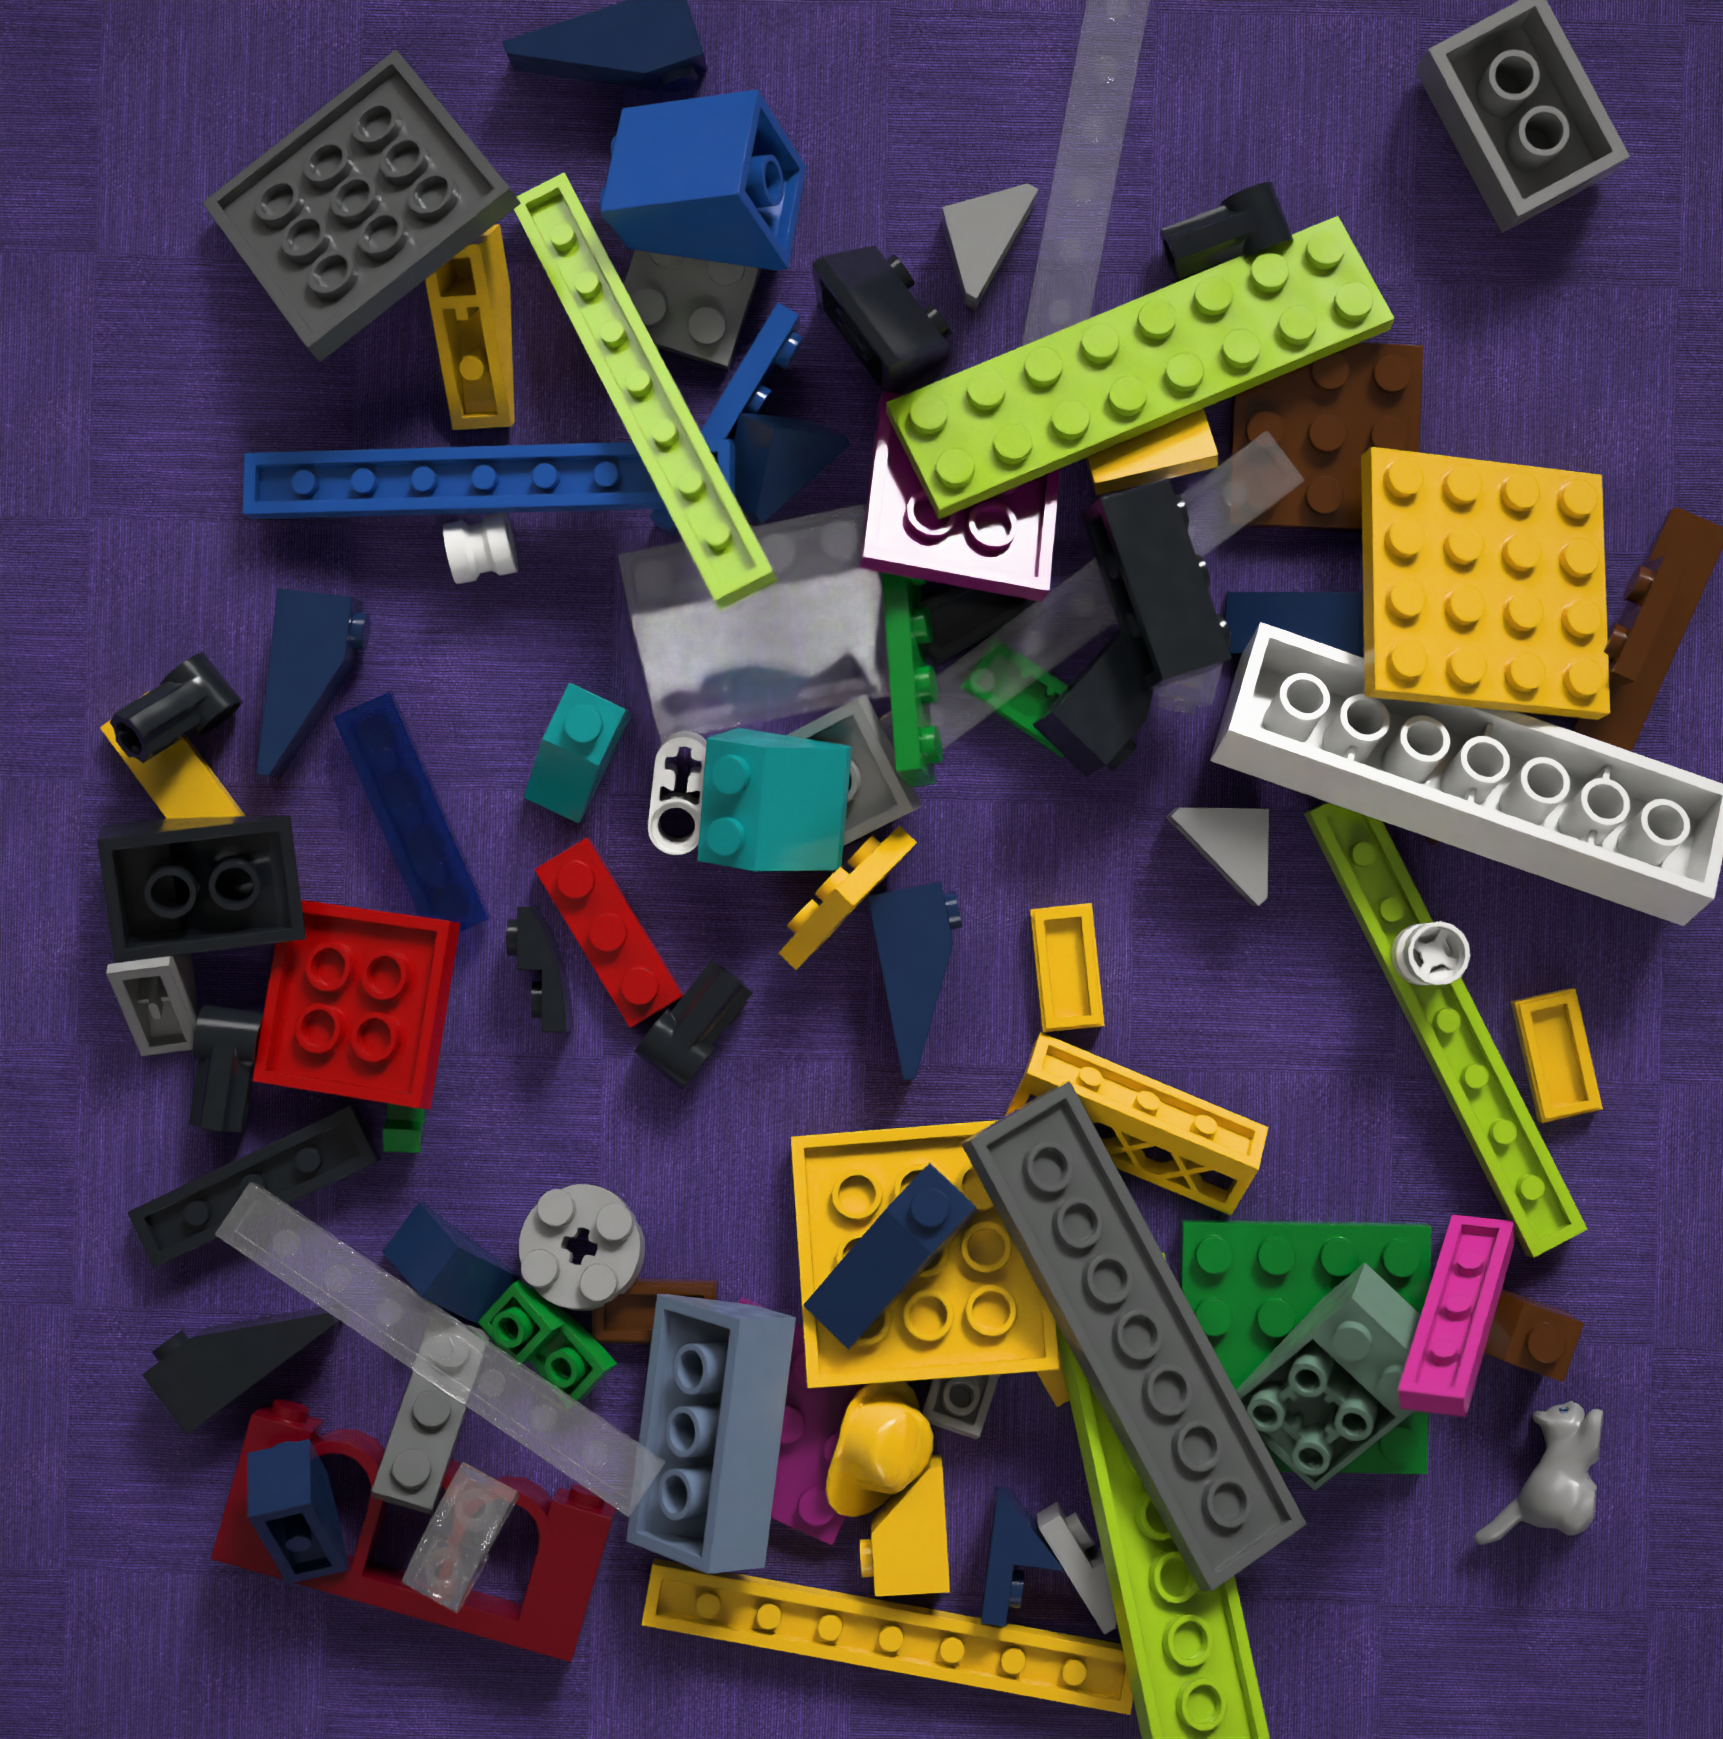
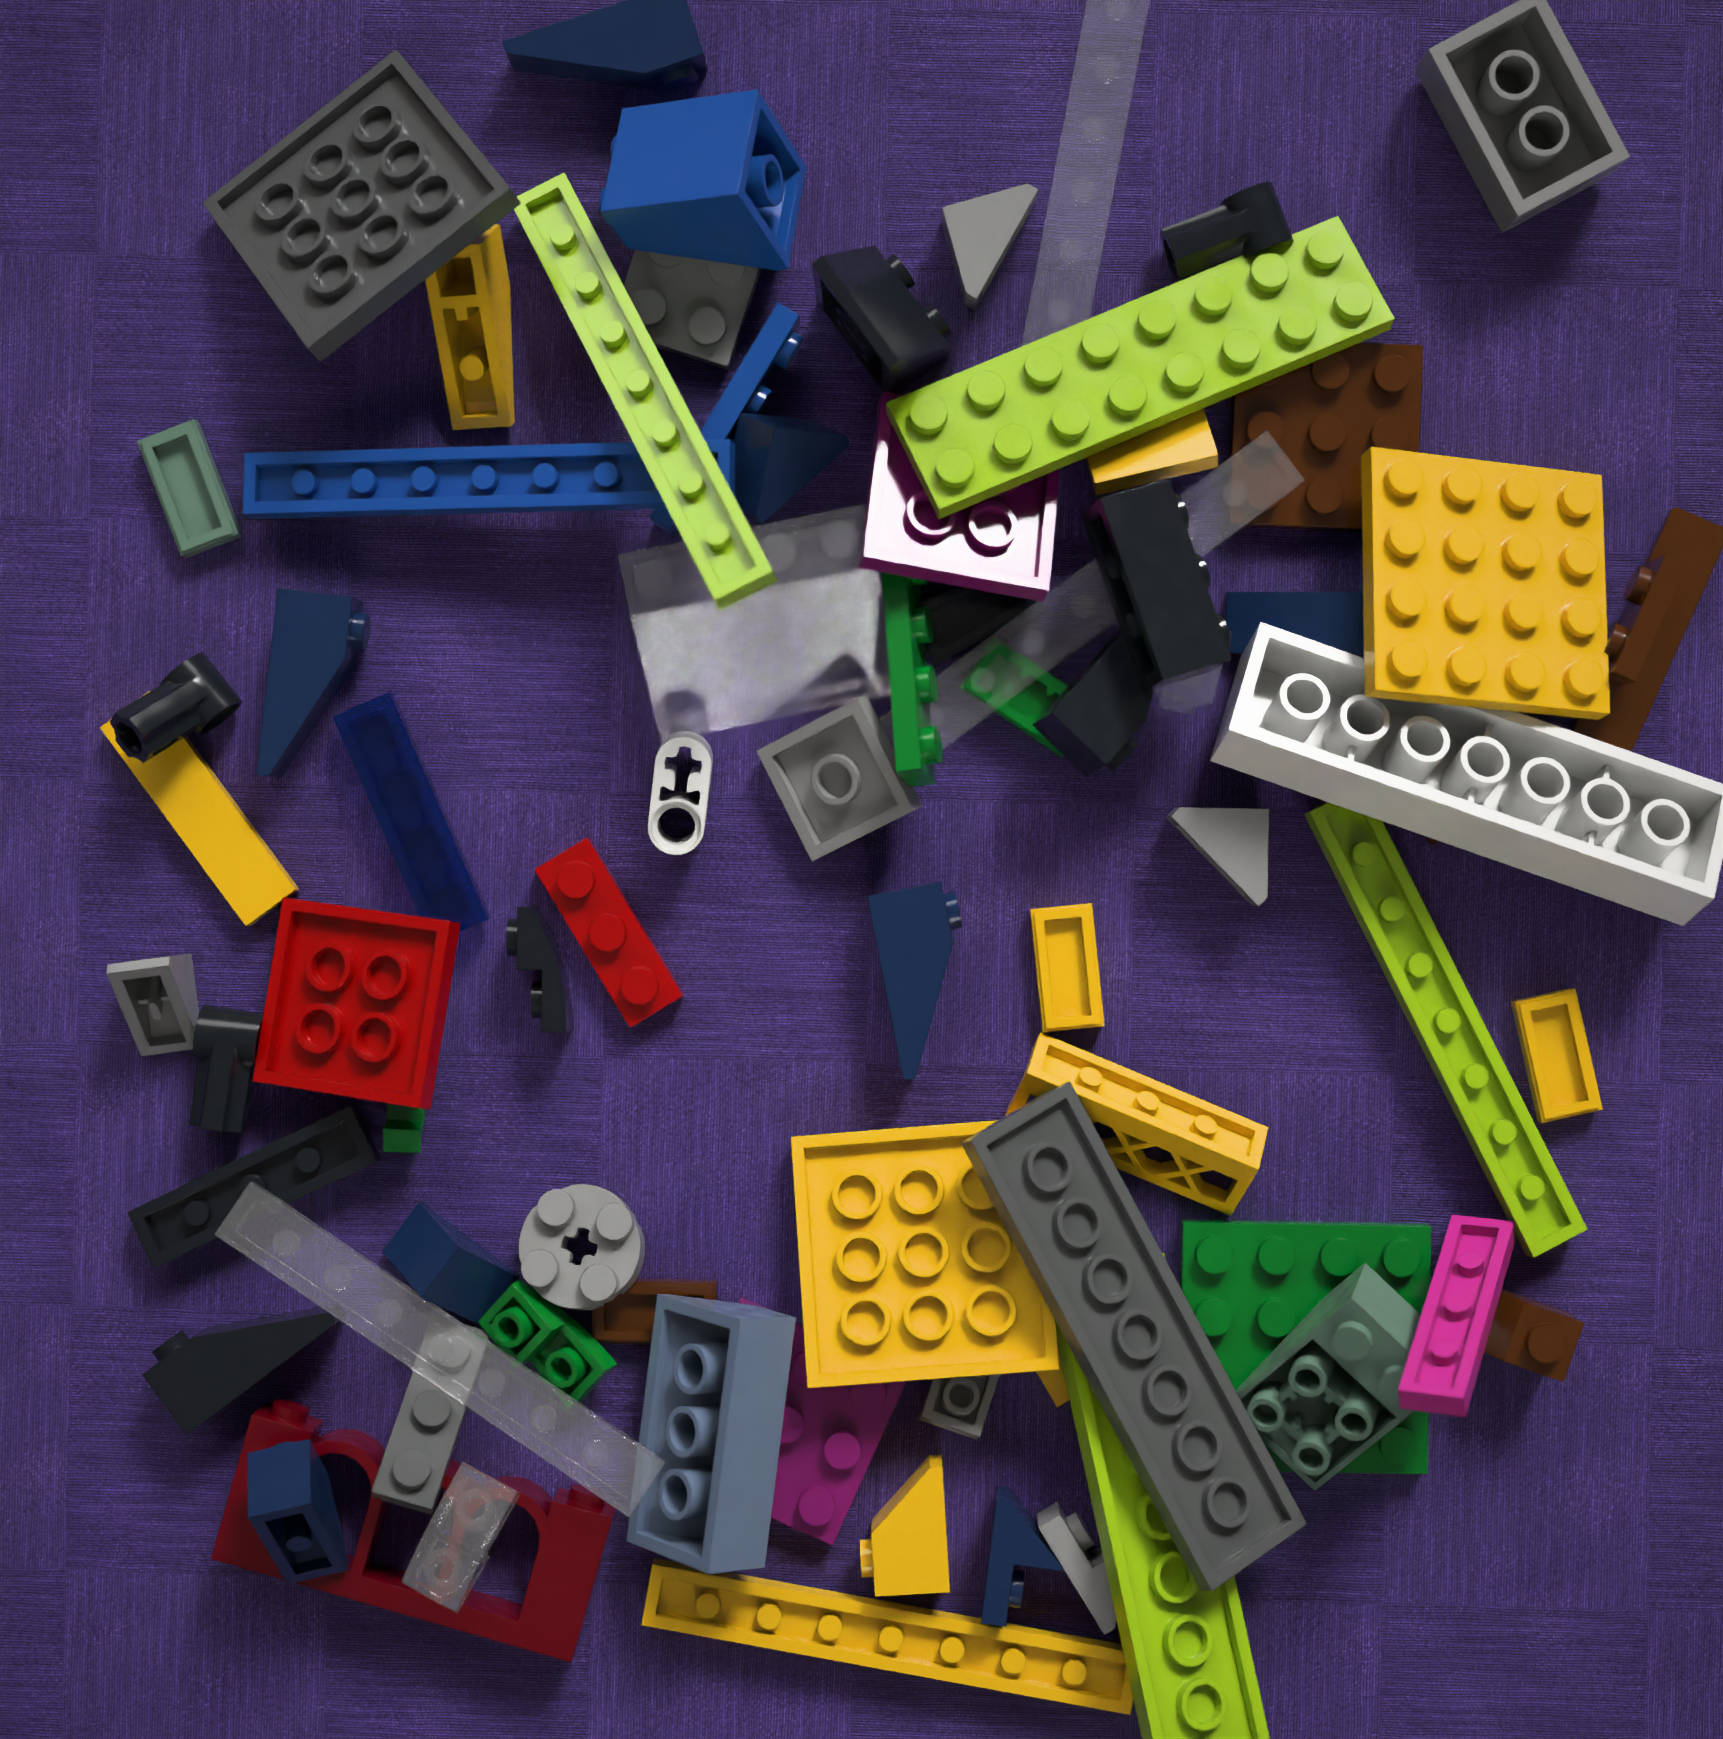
black slope [97,815,306,962] -> none
white wheel [443,513,519,584] -> none
teal slope [523,682,633,824] -> none
black piece [634,960,753,1090] -> none
teal slope [697,728,852,871] -> none
yellow plate [779,825,917,970] -> none
dark blue slope [803,1163,979,1349] -> none
yellow piece [825,1381,934,1517] -> none
white wheel [1391,922,1470,986] -> none
light grey animal [1474,1401,1603,1545] -> none
none -> sand green tile [137,419,243,558]

